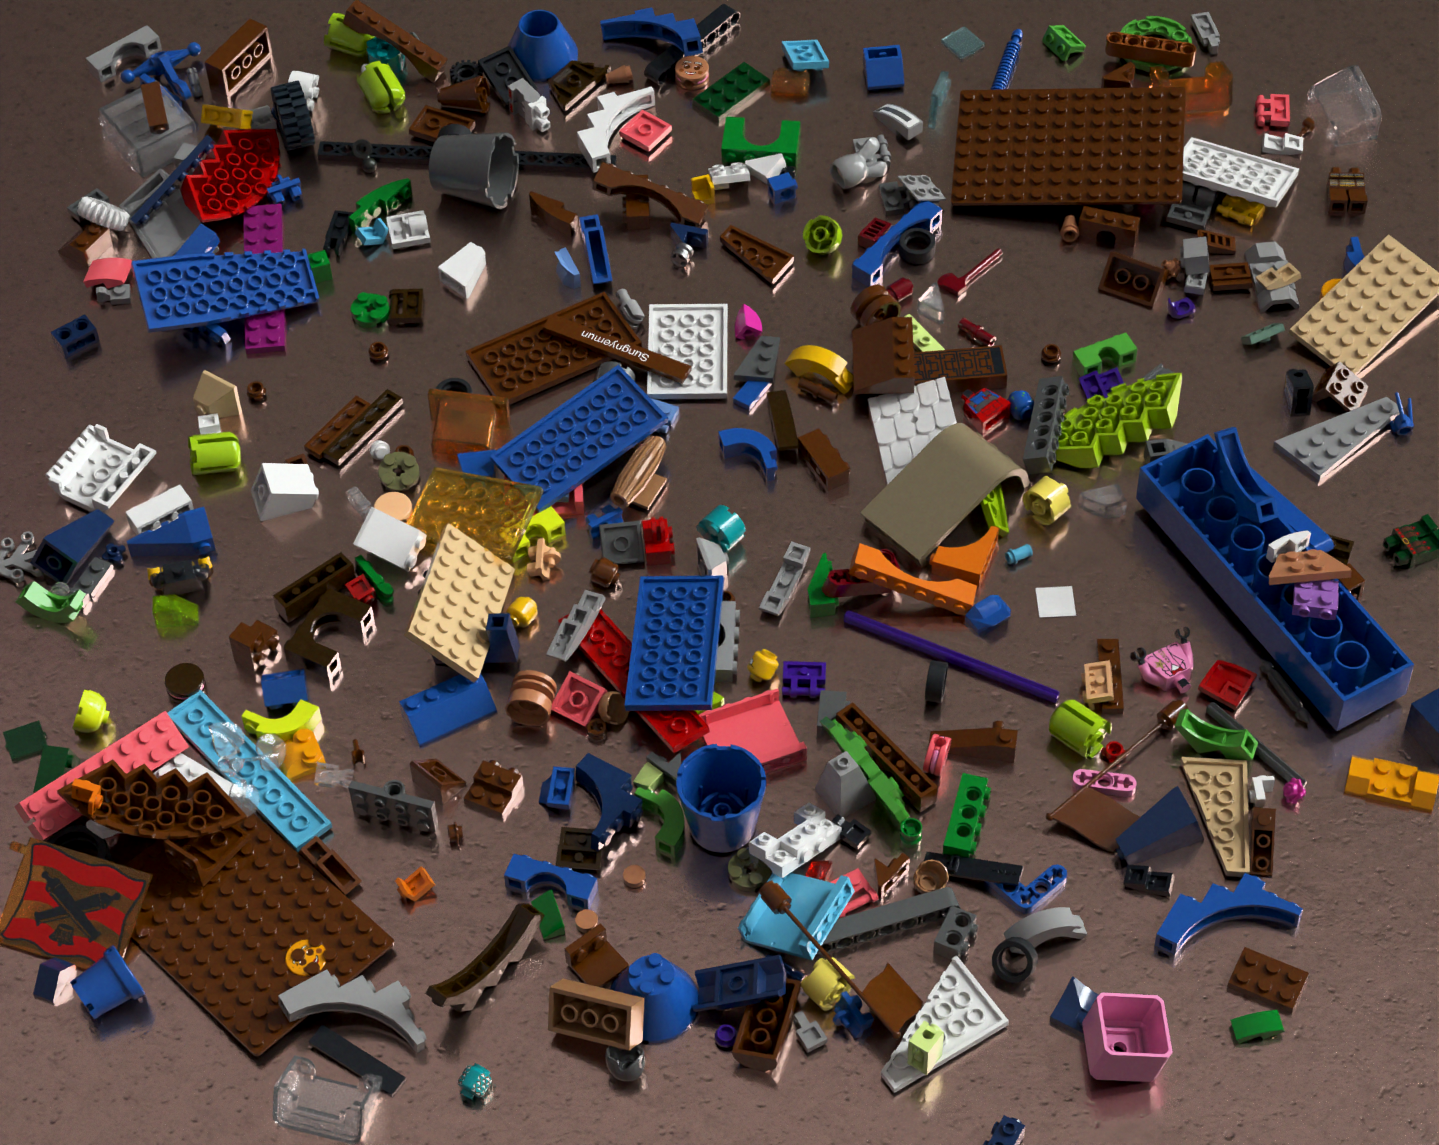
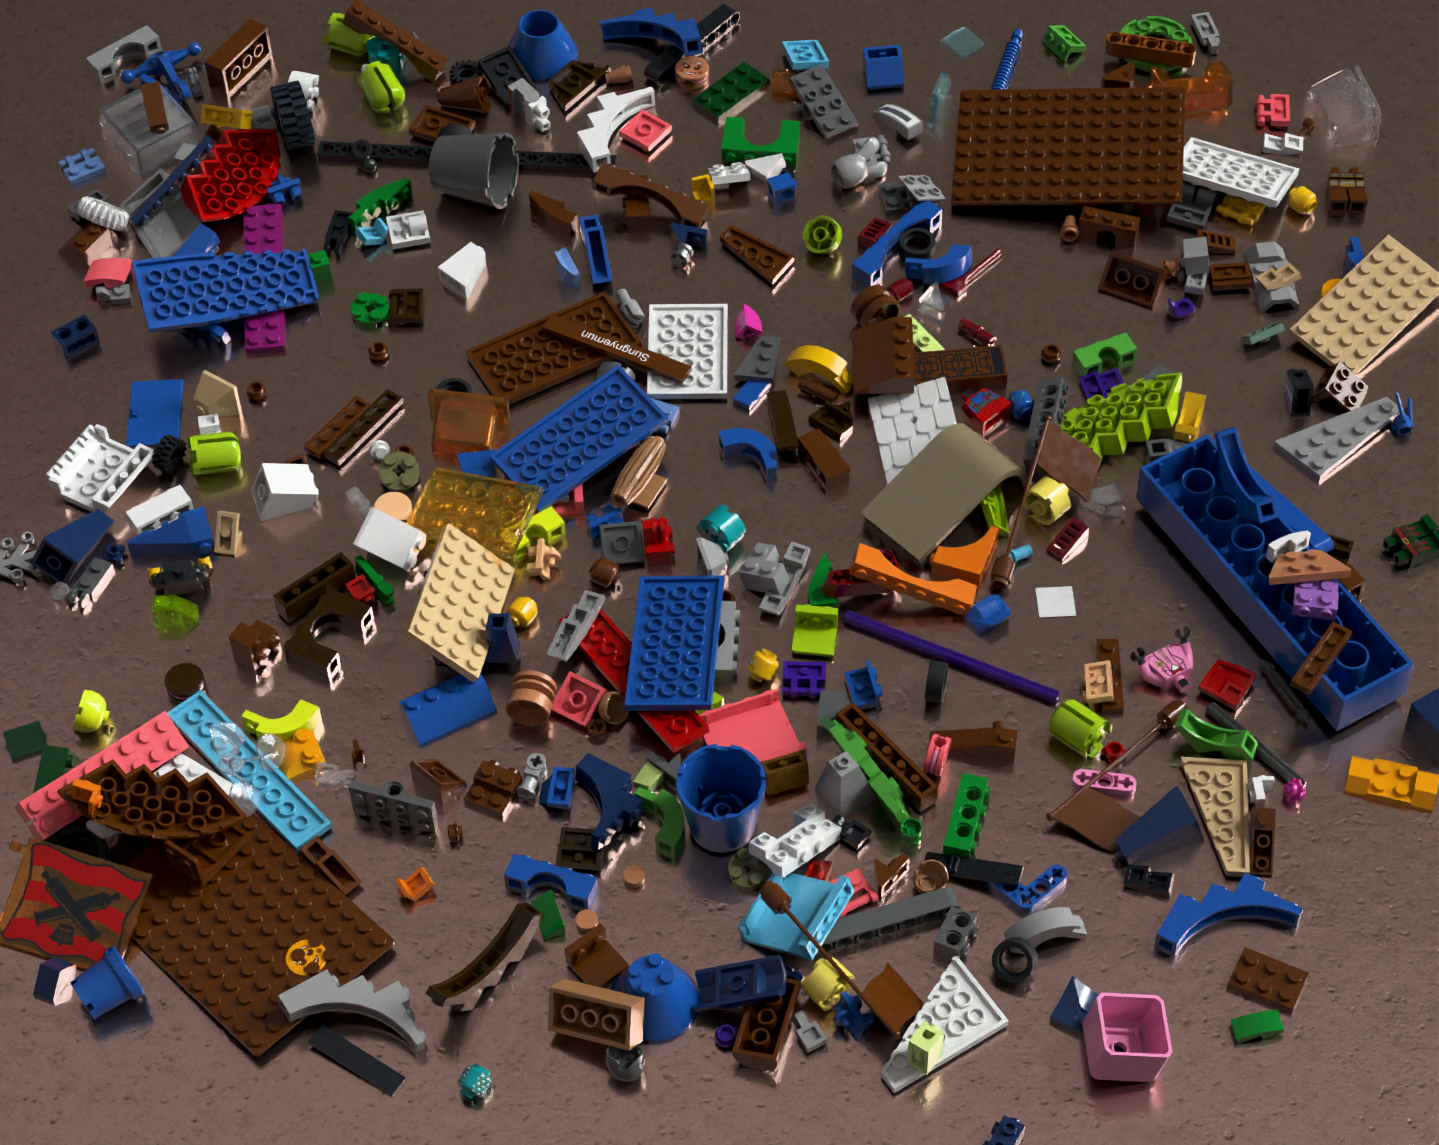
bright green arch [15,581,86,623] -> none
blue slope [261,668,308,709] -> none
clear windscreen [273,1055,382,1144] -> none
none -> medium blue plate [58,148,106,186]
none -> blue container [126,379,184,448]
none -> black tyre [152,434,187,474]
none -> tan slope [214,511,242,555]
none -> light grey connector [516,753,548,799]
none -> light grey brick [738,542,790,595]
none -> pearl gold brick [760,751,809,795]
none -> dark grey plate [789,64,859,140]
none -> lime bracket [792,604,838,657]
none -> dark brown slope [808,401,854,441]
none -> blue bracket [844,661,883,710]
none -> blue arch [905,244,972,284]
none -> reddish brown flag [990,415,1101,587]
none -> dark red slope [1046,517,1089,561]
none -> yellow arch [1174,391,1206,442]
none -> yellow head [1288,186,1317,215]
none -> reddish brown plate [1290,622,1352,695]

